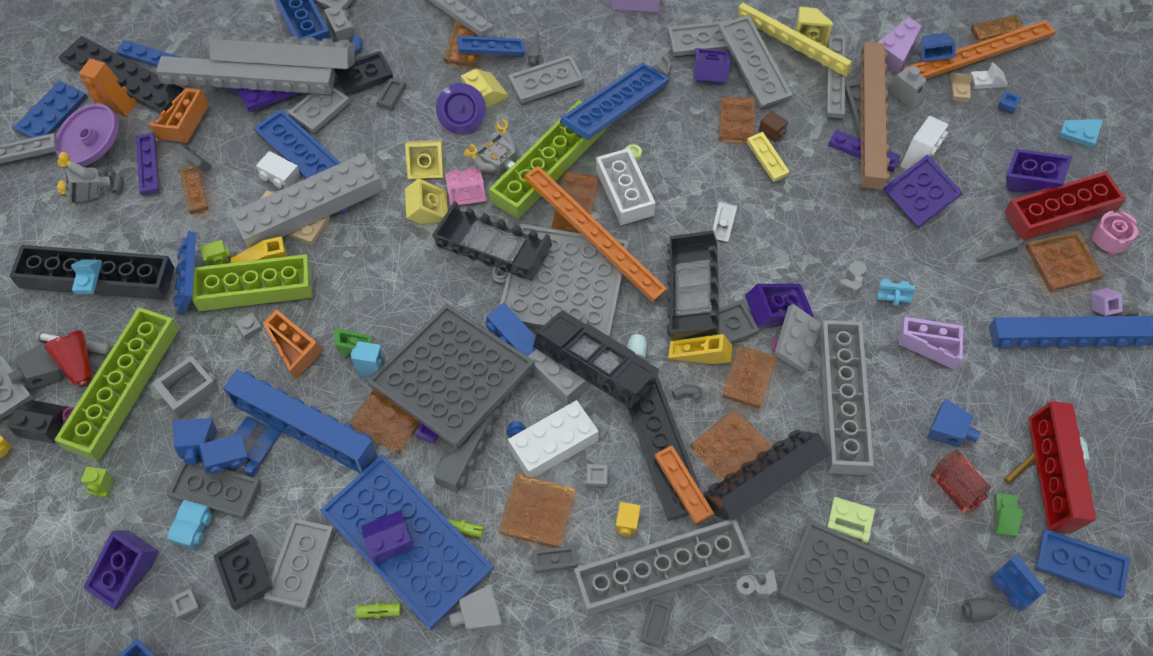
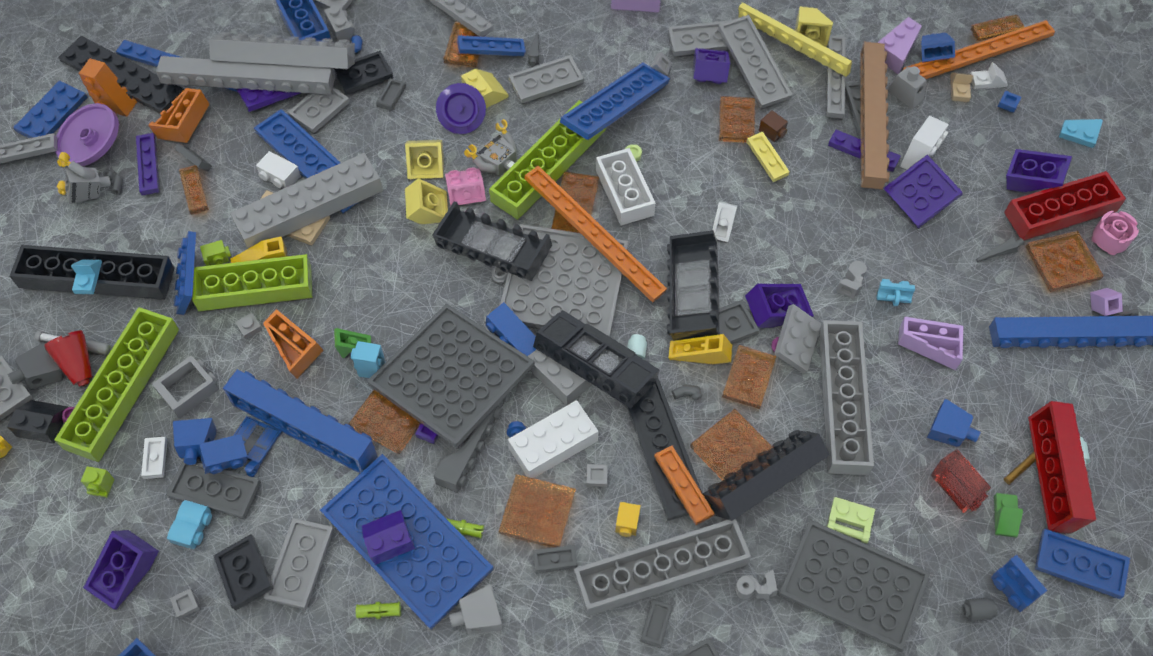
none -> white plate [141,437,168,479]

